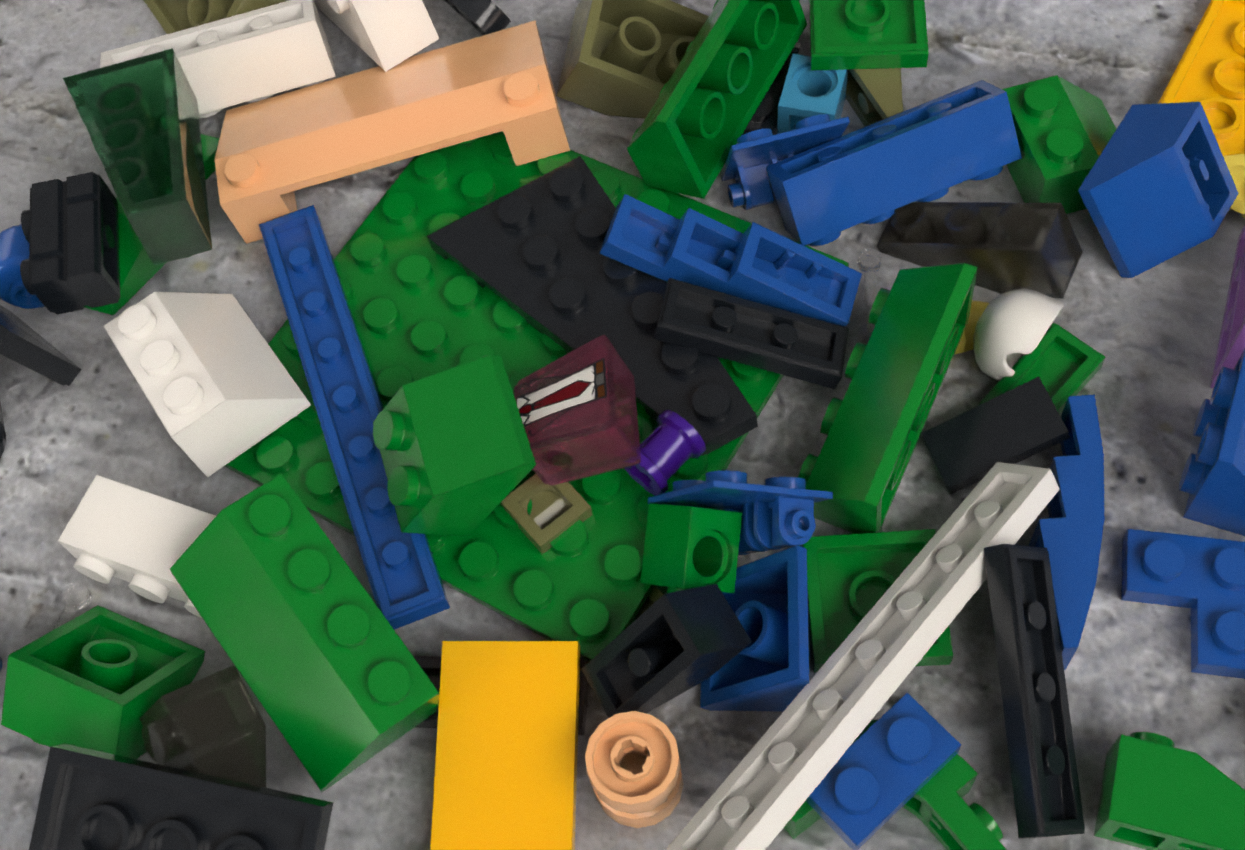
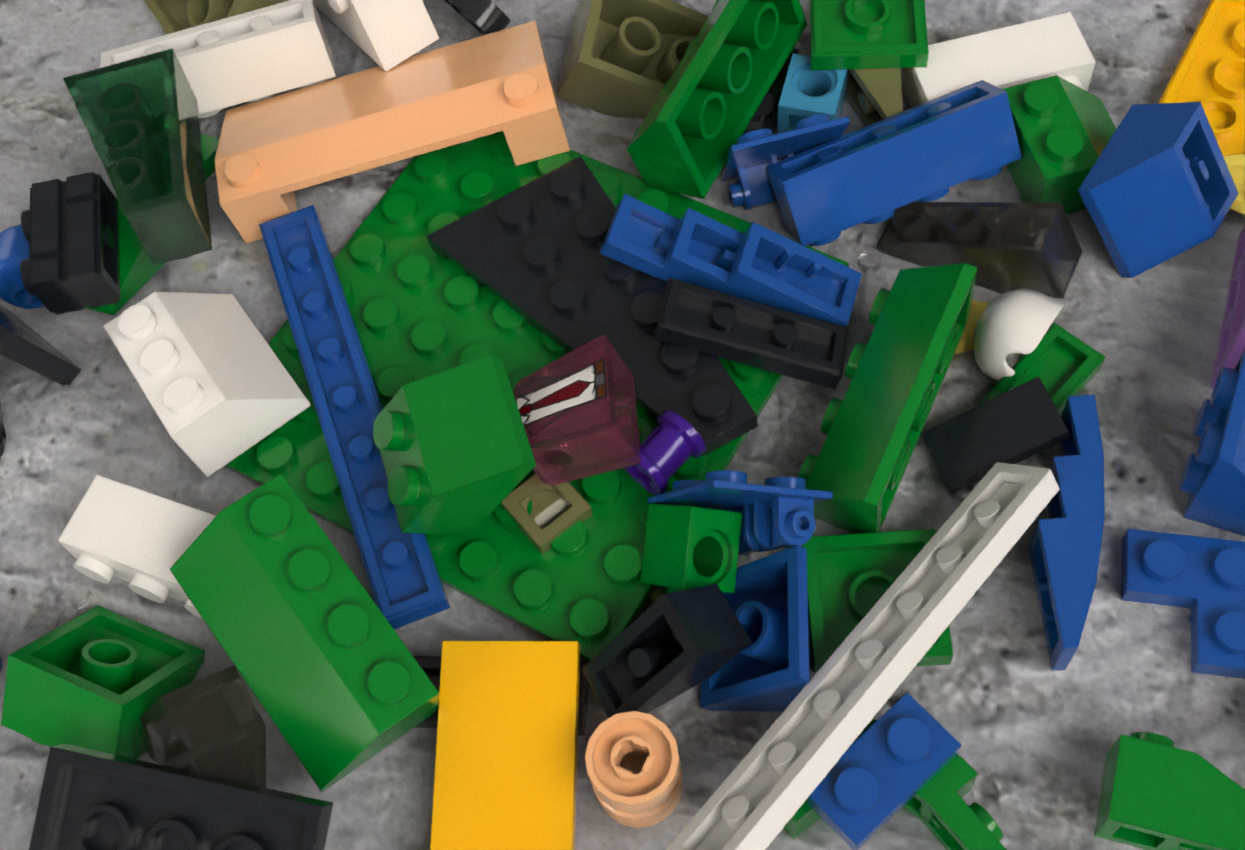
black tile [984,544,1085,838] -> none
none -> white brick [902,12,1096,108]

